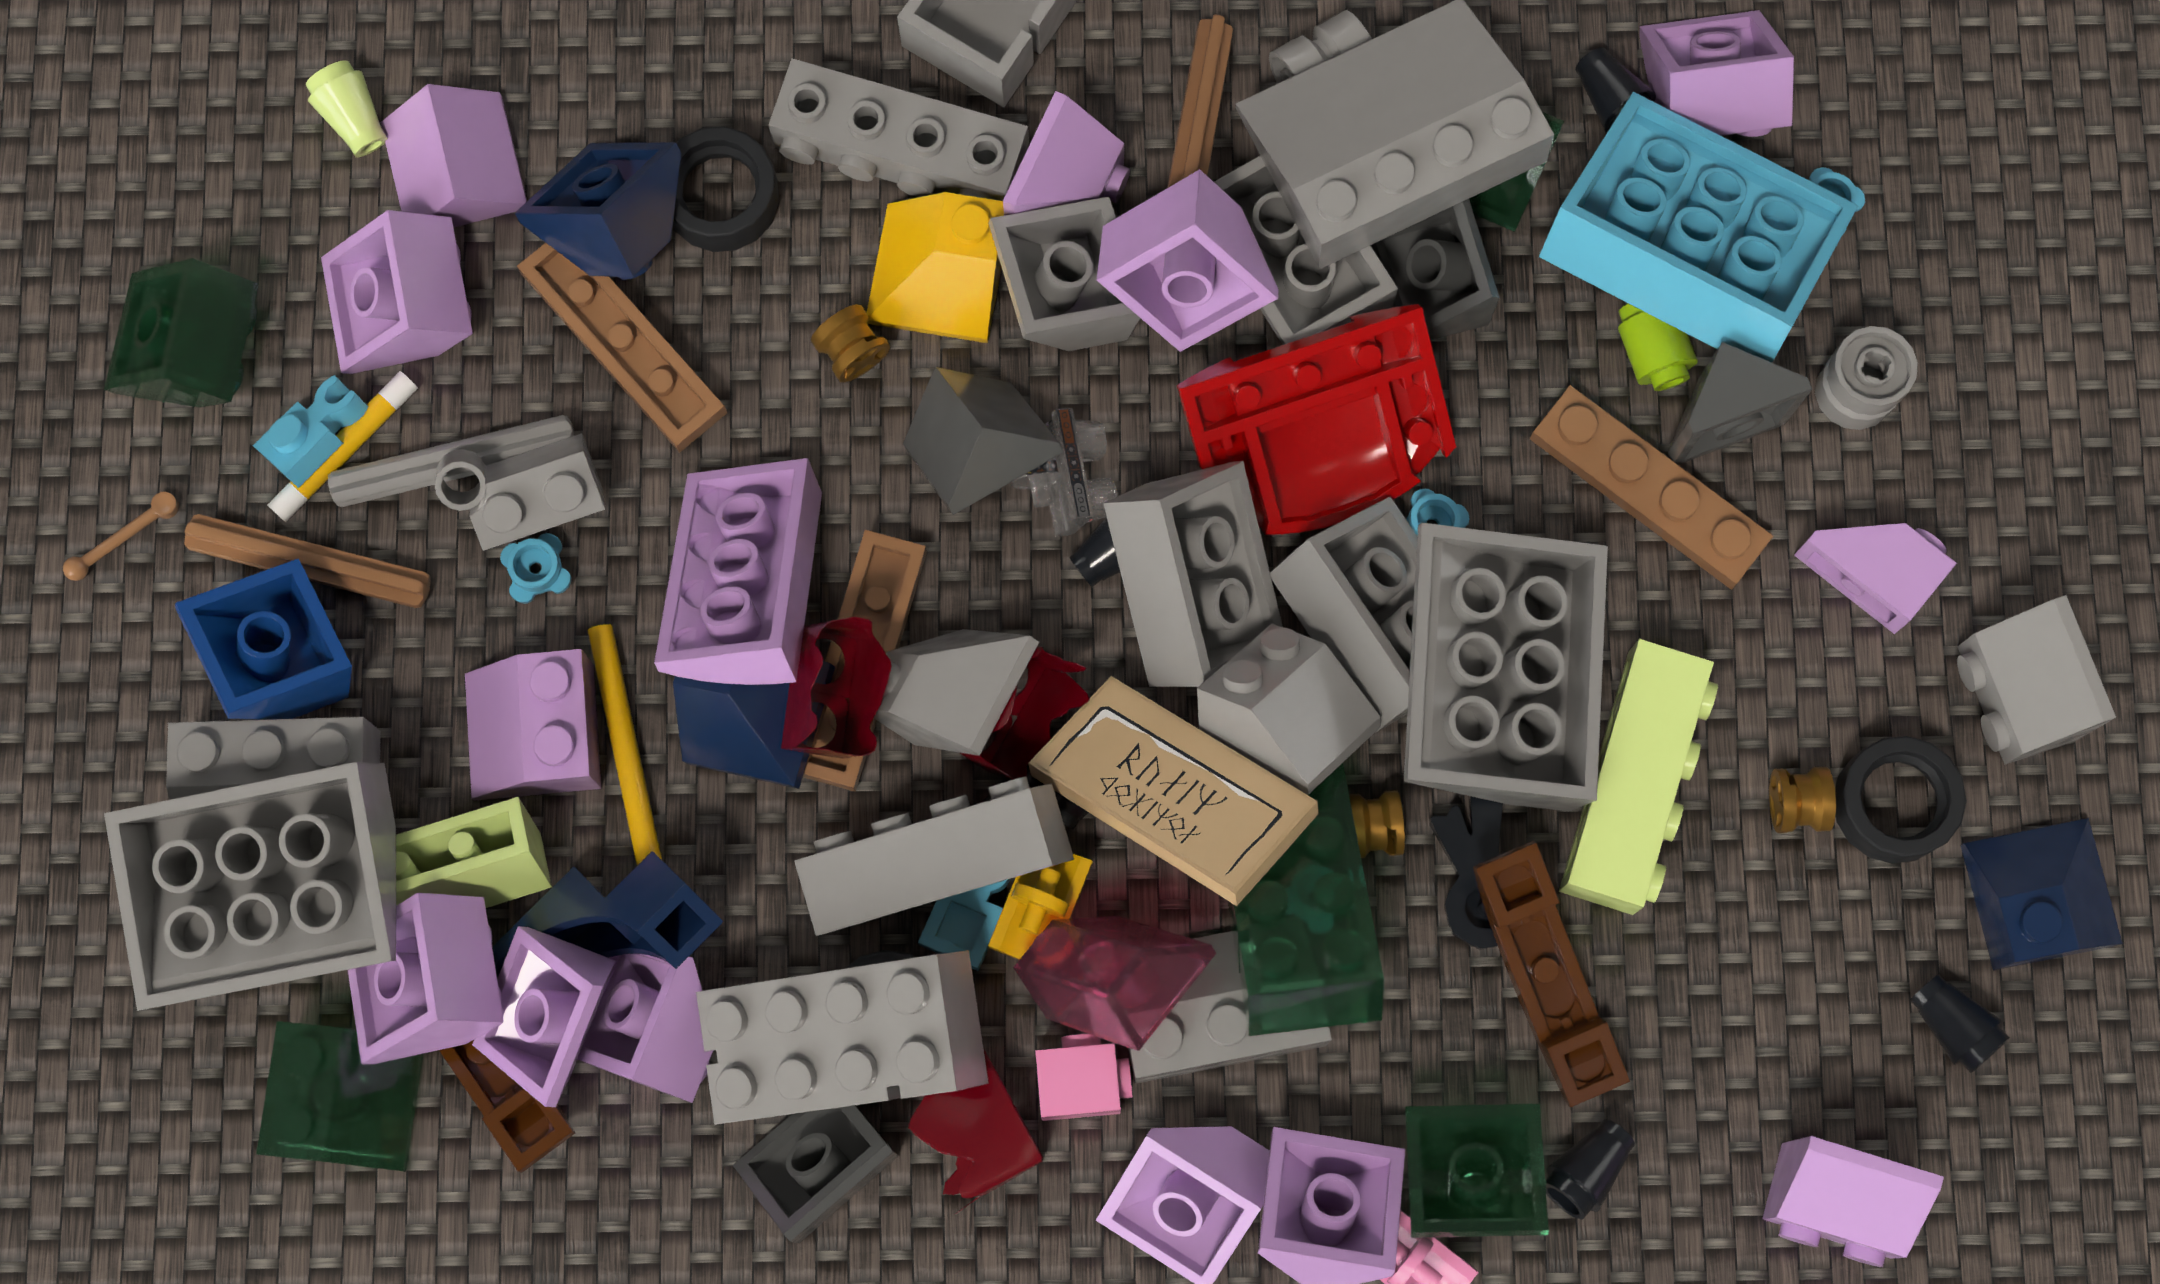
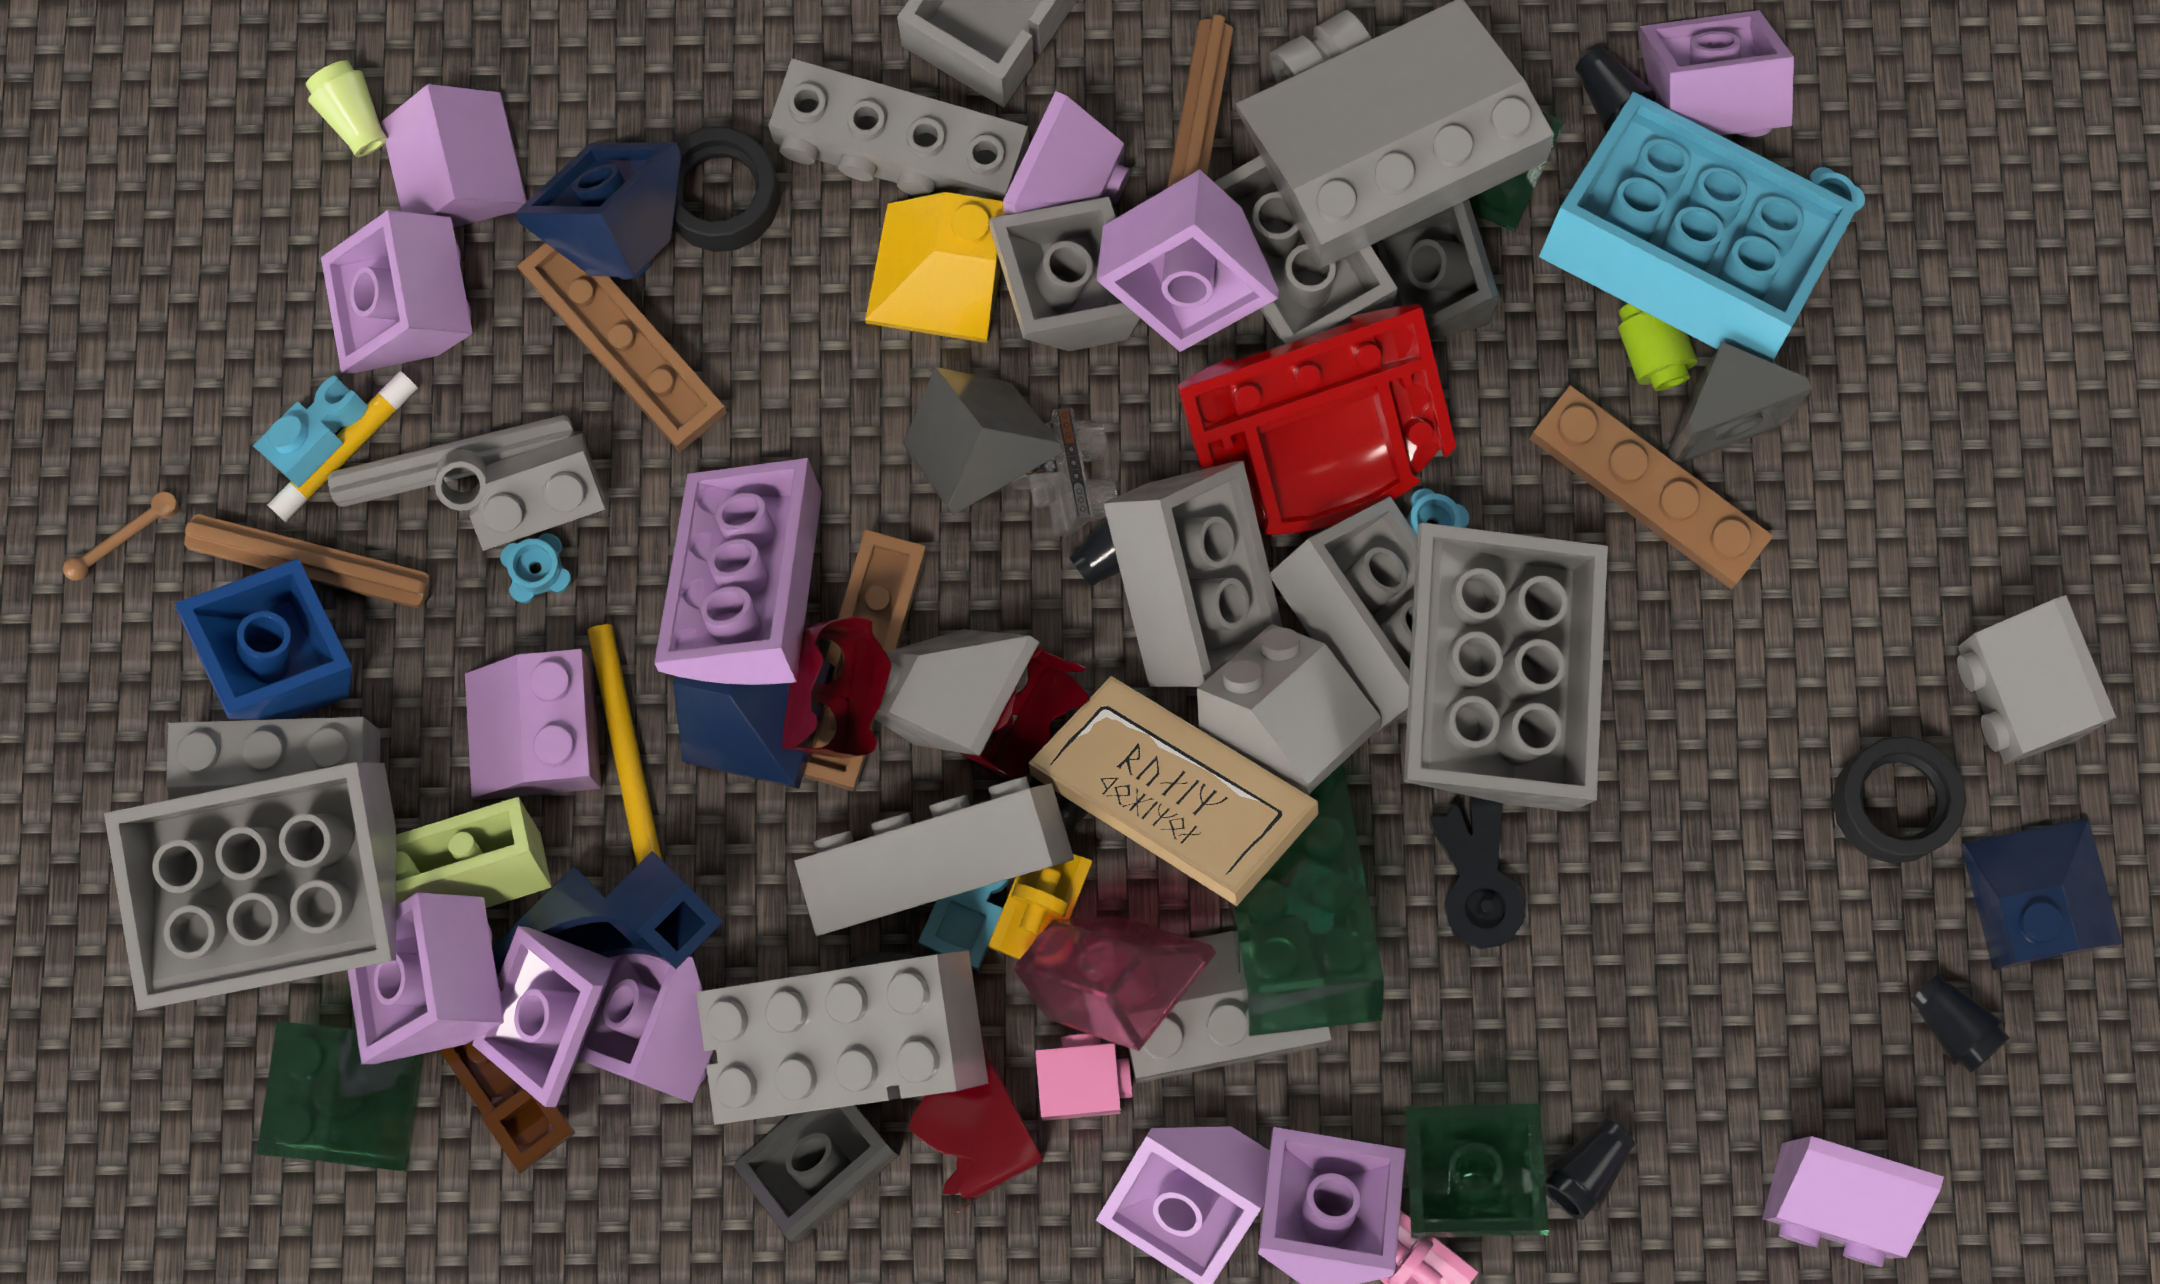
clear green slope [104,258,259,408] -> none
pearl gold wheel [811,304,890,383] -> none
pearl gold wheel [1345,791,1405,859] -> none
reddish brown slope [1473,841,1630,1107] -> none
yellowish green brick [1559,639,1718,915] -> none
pearl gold wheel [1769,767,1836,833] -> none
lavender slope [1794,523,1957,634] -> none
light grey wheel [1815,326,1918,430] -> none

